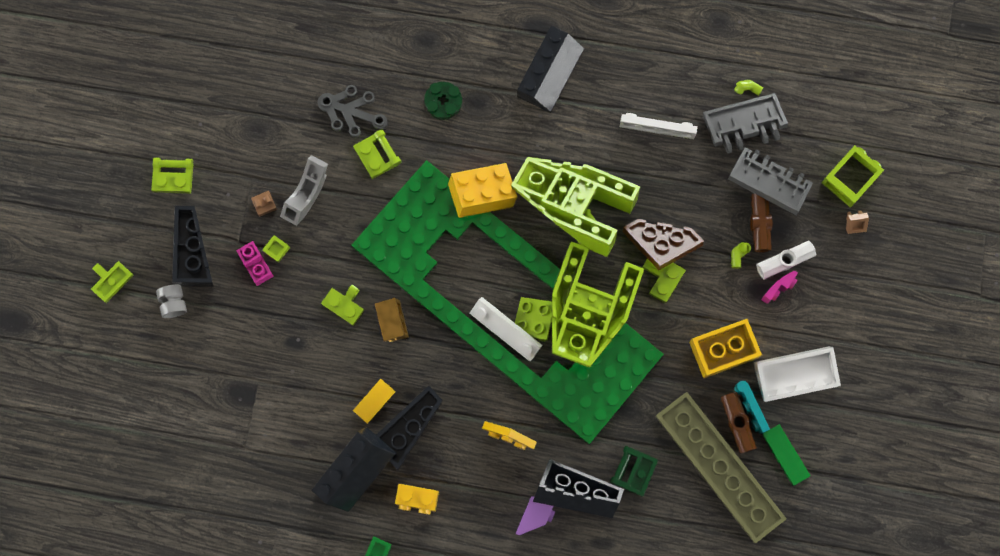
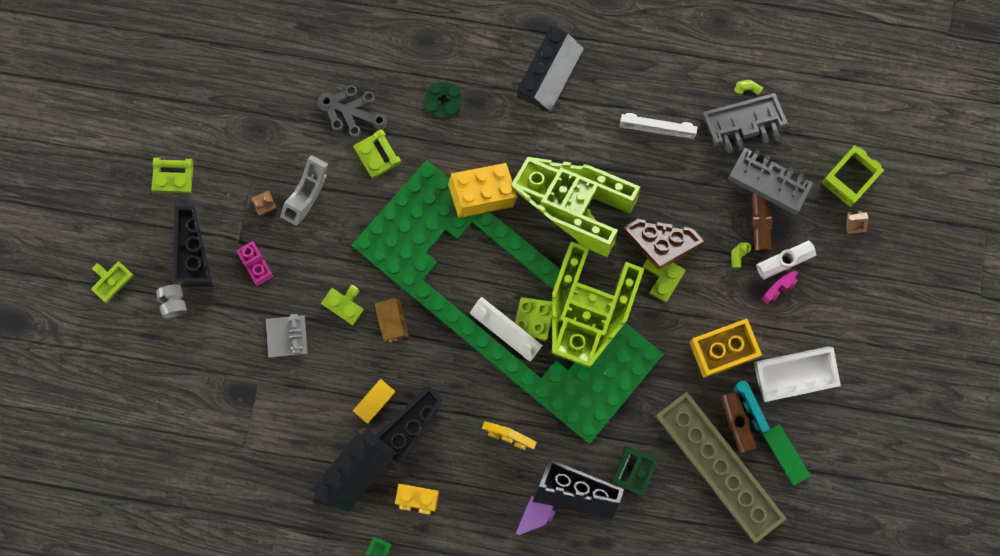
lime plate [262,235,290,263] -> none
none -> light grey hinge [266,314,308,358]

